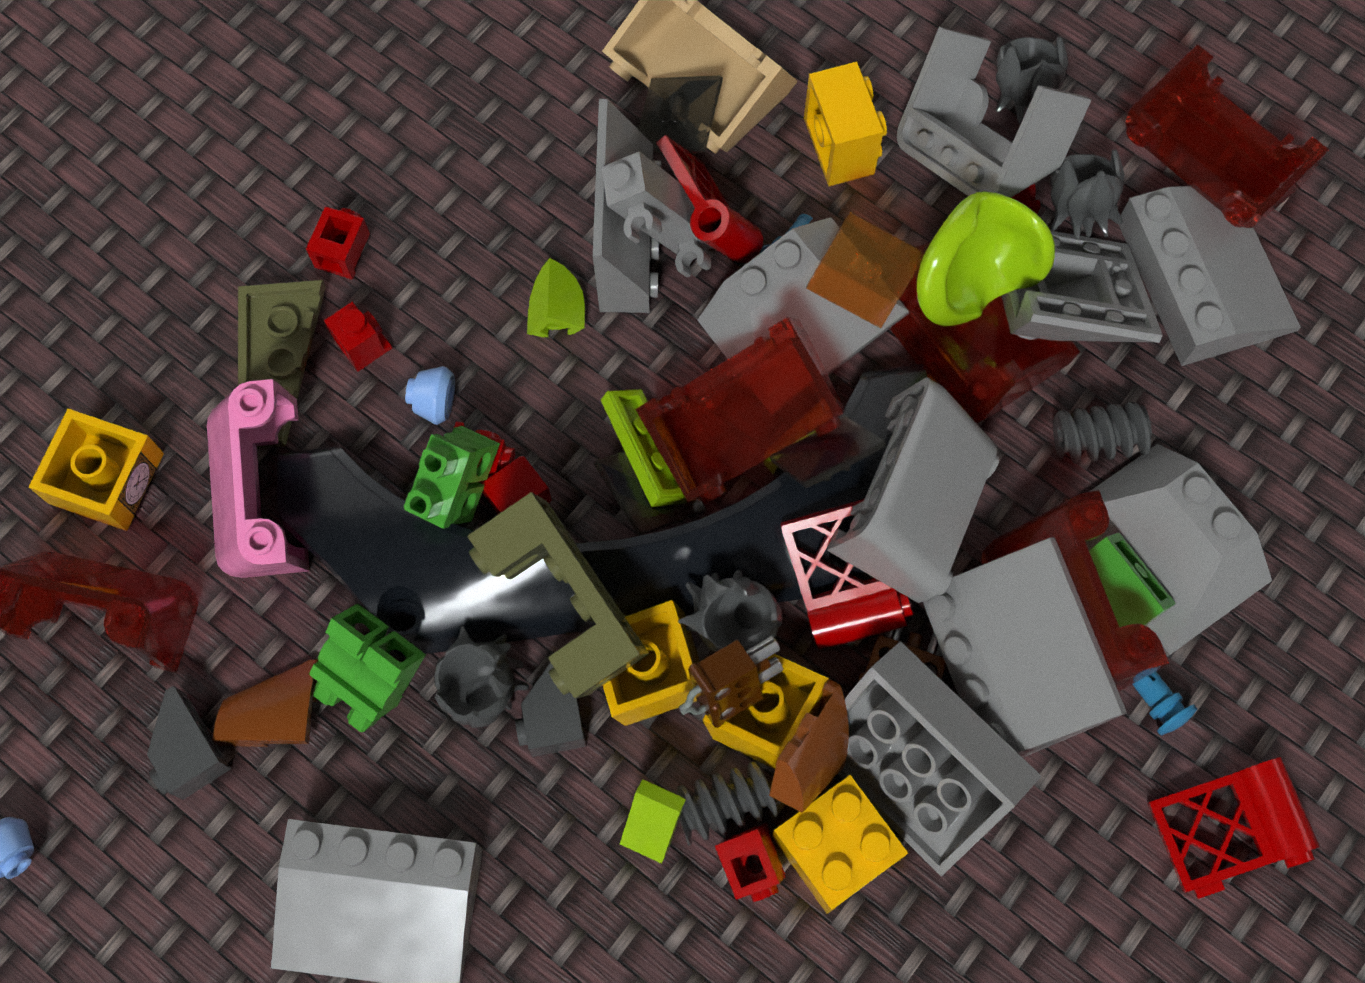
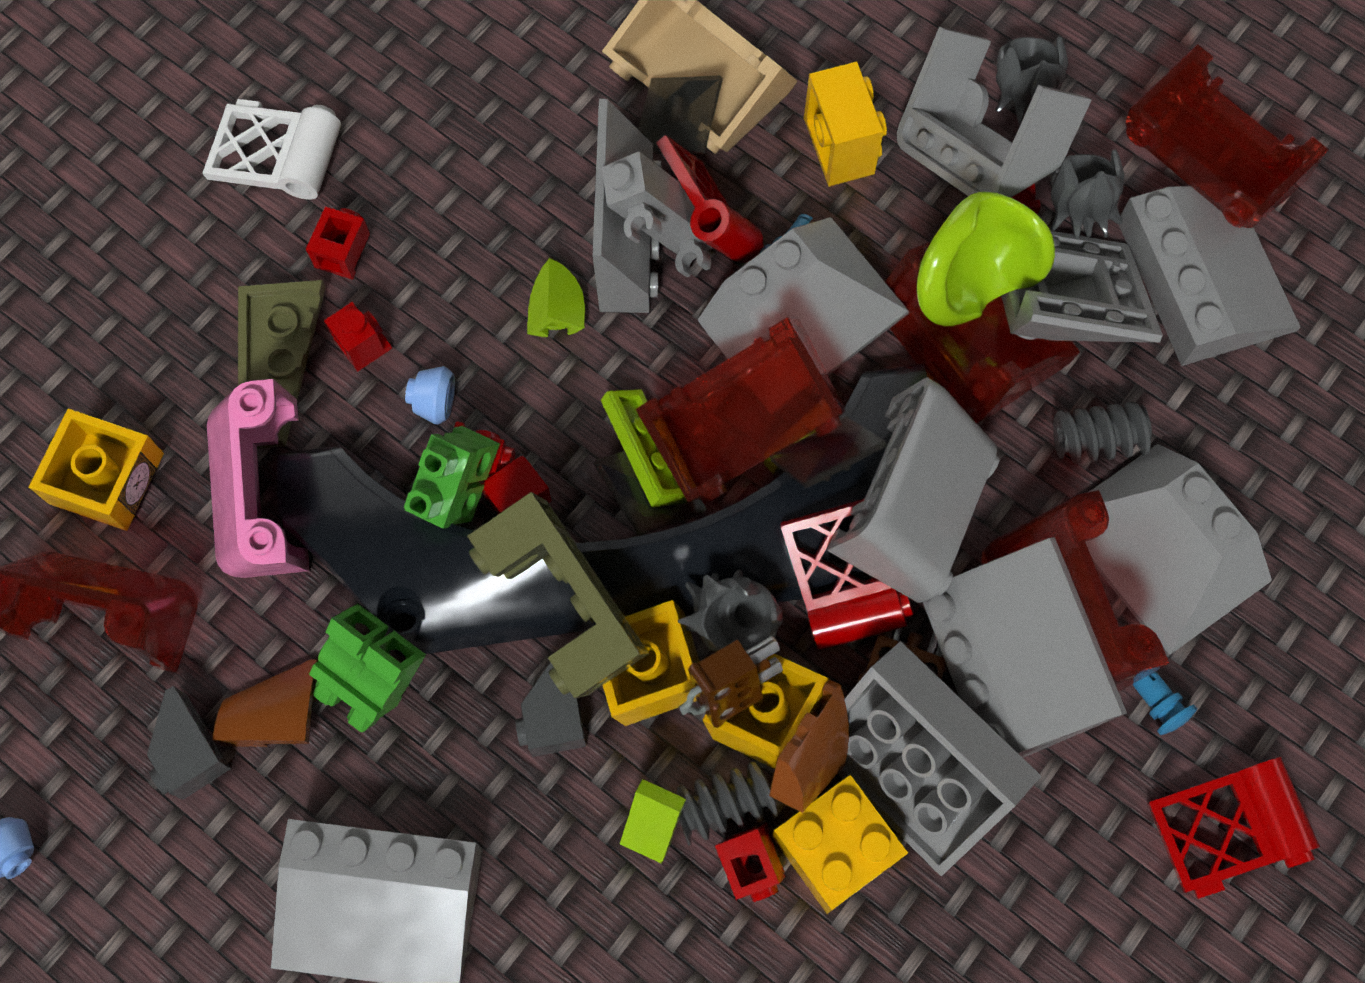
dark grey hair [434,626,529,728] -> none
clear orange piece [806,212,925,328] -> none
bright green brick [1067,532,1176,642] -> none
none -> white piece [202,99,341,200]

